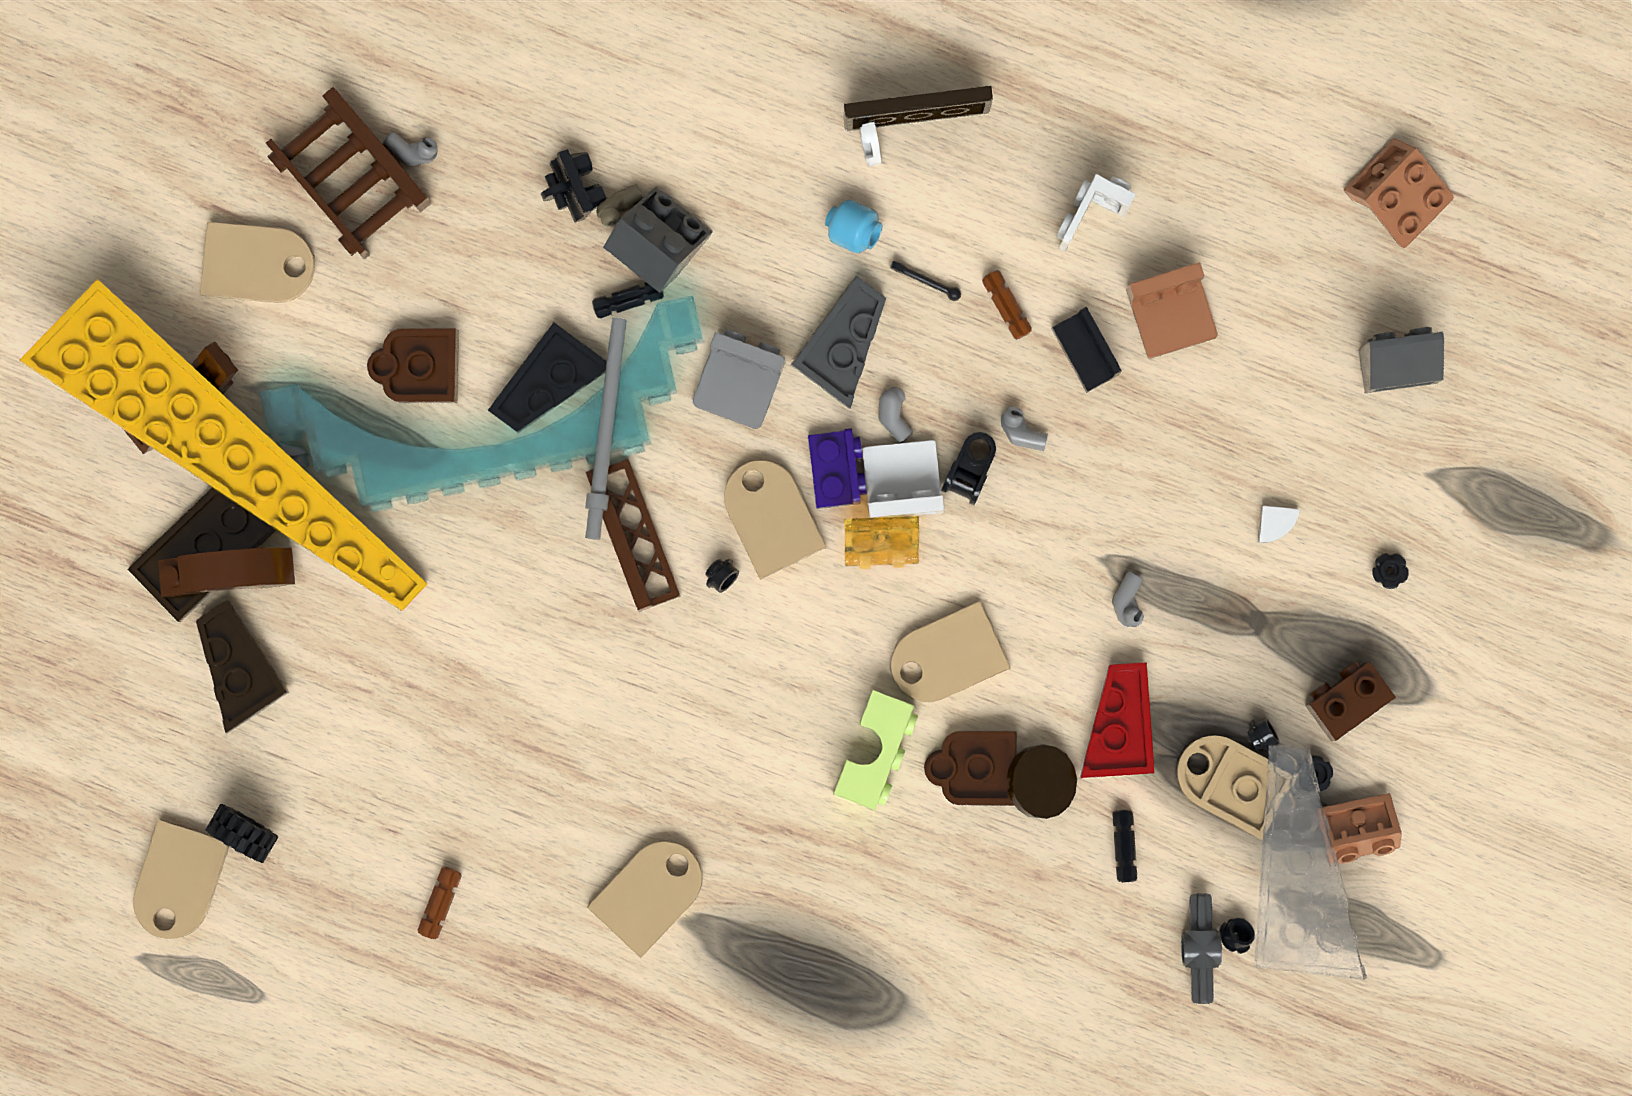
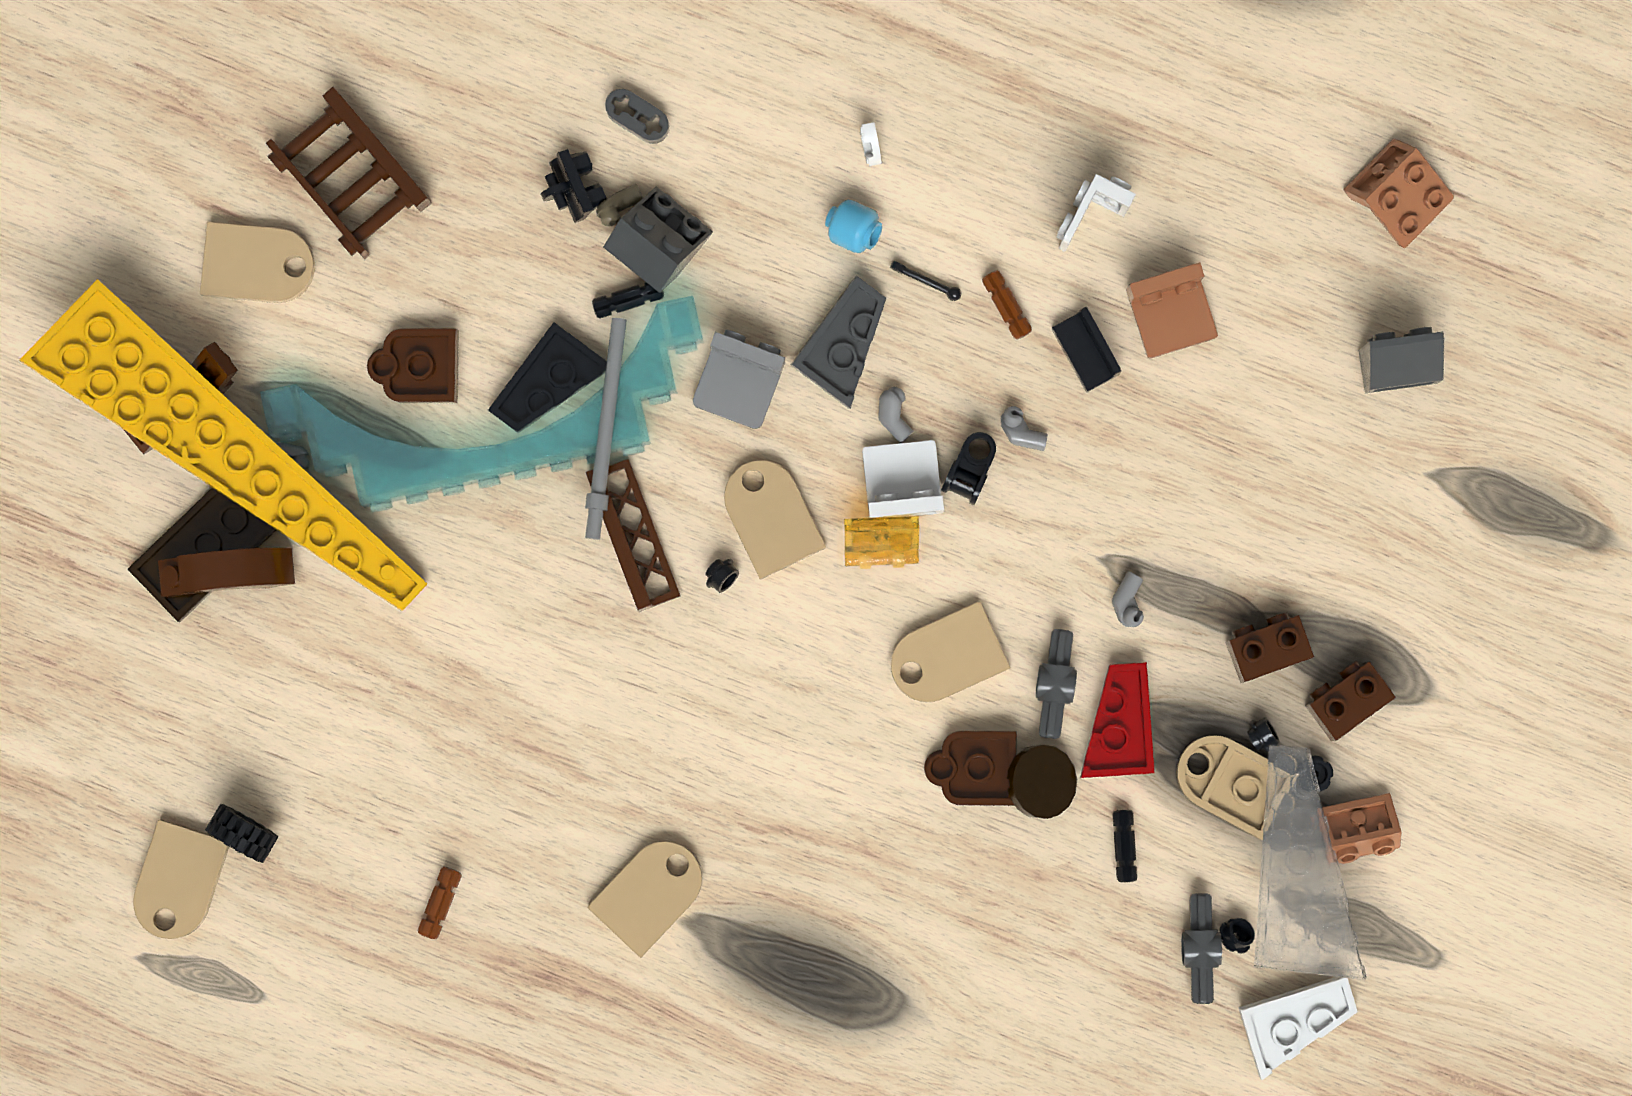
dark brown wing [196,600,290,734] -> none
light grey arm [383,132,438,166] -> none
dark purple bracket [808,428,867,509] -> none
yellowish green arch [833,690,918,810] -> none
dark brown tile [844,86,993,131] -> none
white tile [1258,506,1300,543] -> none
black plate [1372,553,1409,589] -> none
none -> dark grey beam [605,89,669,144]
none -> dark grey axle [1035,629,1077,739]
none -> reddish brown brick [1226,612,1314,683]
none -> white wing [1238,974,1358,1080]

